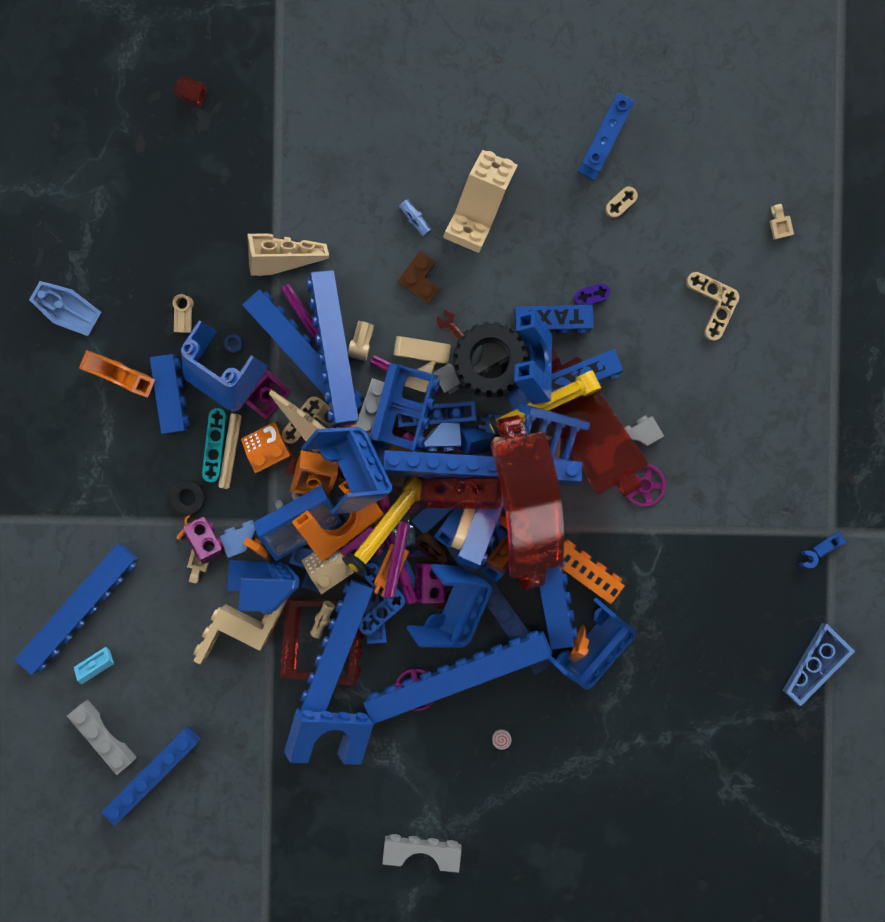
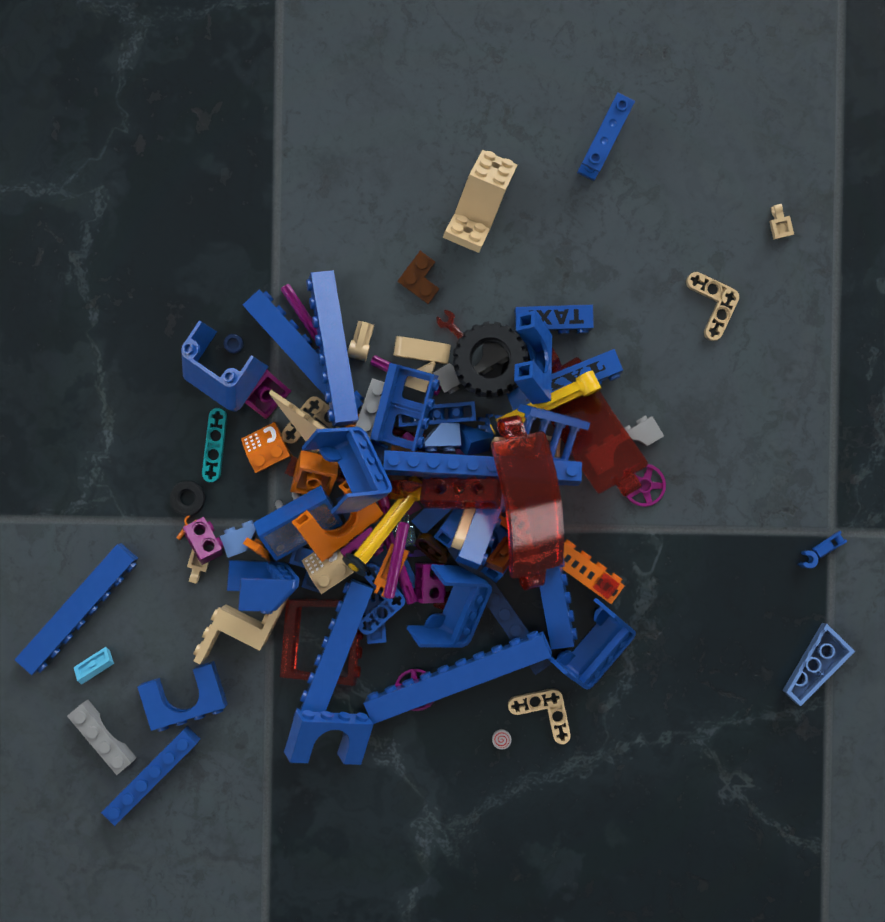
medium blue piece [29,281,102,336] -> none
orange arch [79,350,155,398] -> none
blue brick [150,354,190,434] -> none
tan piece [173,294,194,333] -> none
clear red brick [174,75,207,106] -> none
tan axle [219,414,242,489] -> none
tan wedge [248,234,329,276] -> none
tan pin [310,601,335,638] -> none
light grey arch [382,834,461,873] -> none
medium blue pin [399,199,432,237] -> none
orange plate [569,624,589,662] -> none
dark purple beam [574,283,610,305] -> none
tan beam [605,187,638,218] -> none
none -> blue arch [137,661,228,732]
none -> clear red plate [387,480,423,500]
none -> tan beam [508,688,571,744]
none -> clear red plate [592,572,620,599]

